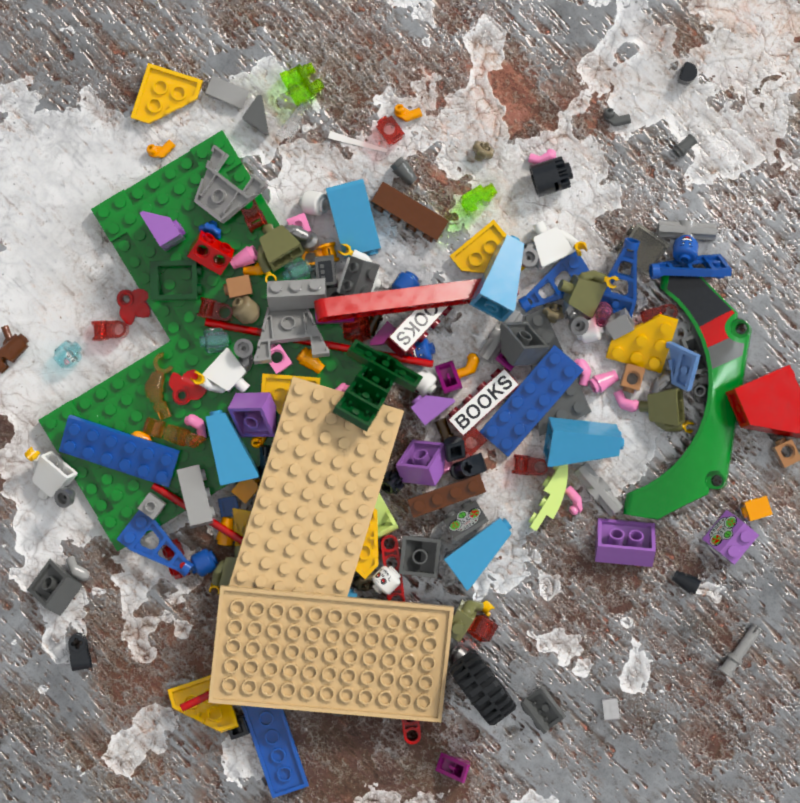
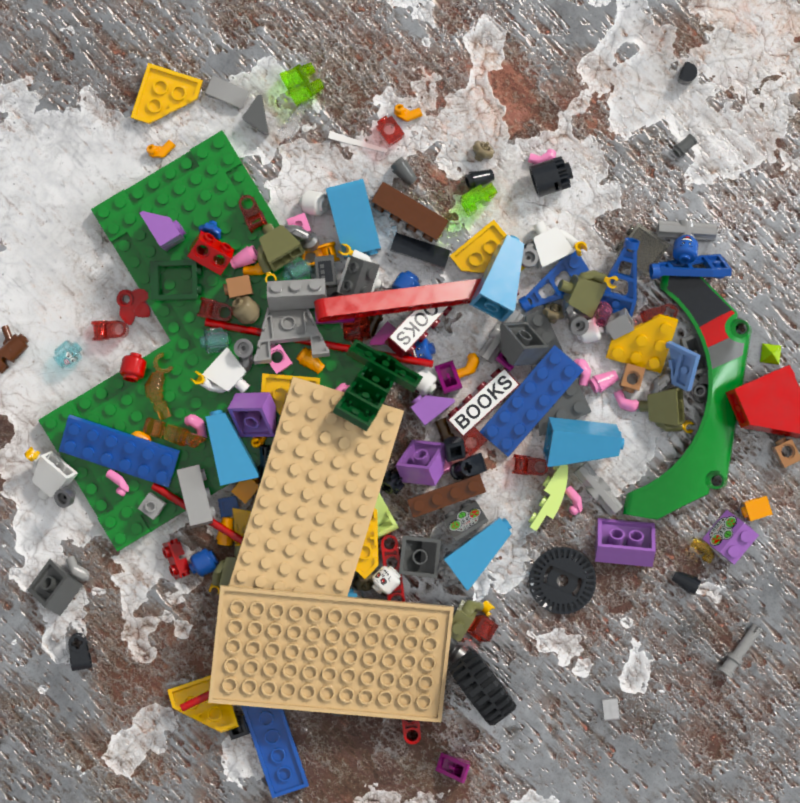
blue plate [116,510,194,577] -> none
red plate [169,369,207,405] -> none
light grey wing [194,145,269,224] -> none
dark grey bracket [520,685,566,734] -> none
dark grey arm [603,108,631,126] -> none
none -> bright pink arm [106,469,129,496]
none -> red head [119,352,147,382]
none -> black slope [390,233,451,269]
none -> black cone [465,169,495,190]
none -> black piece [529,547,596,614]
none -> clear yellow arm [691,538,715,563]
none -> lime slope [760,343,781,365]

